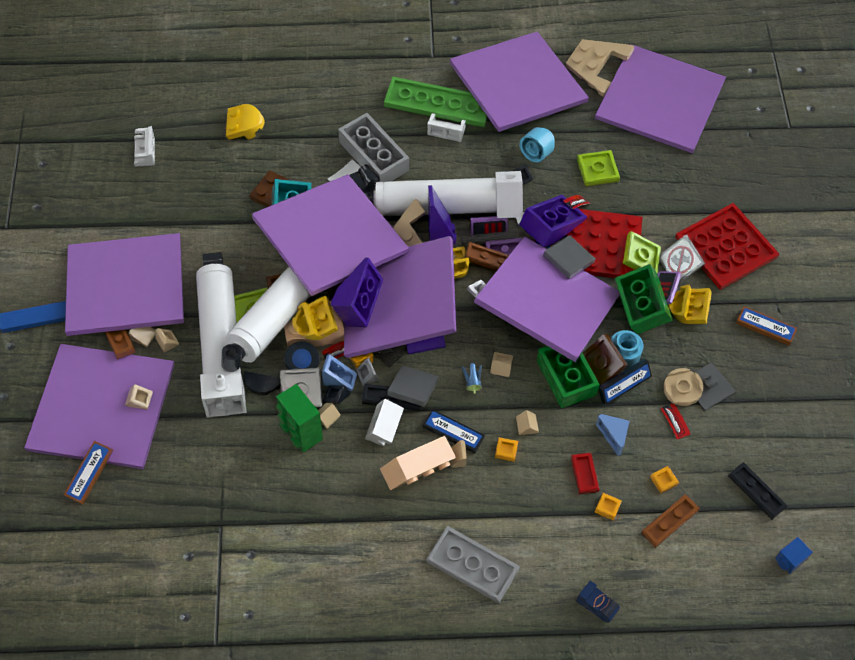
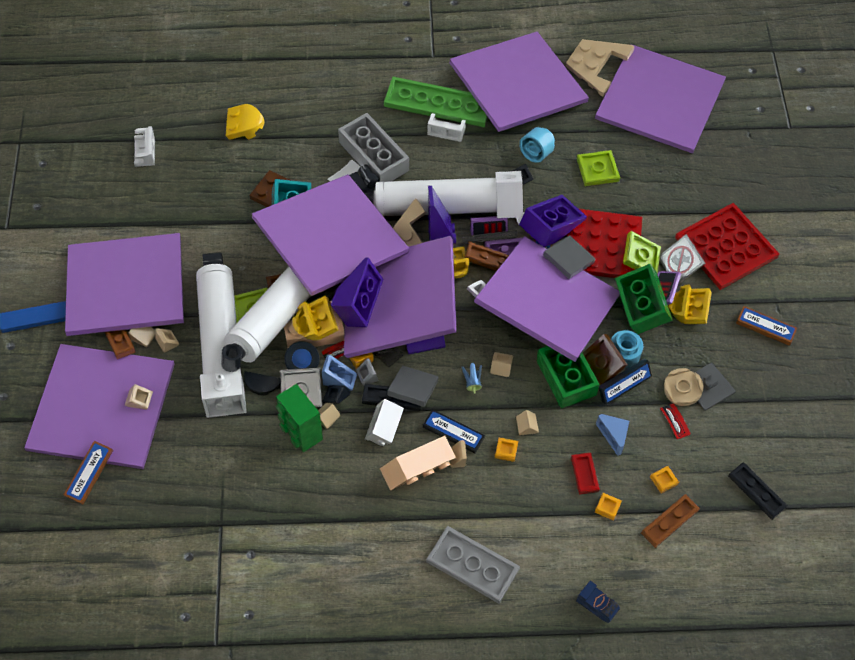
sticker [563,195,590,209] -> none
blue brick [775,537,813,574] -> none

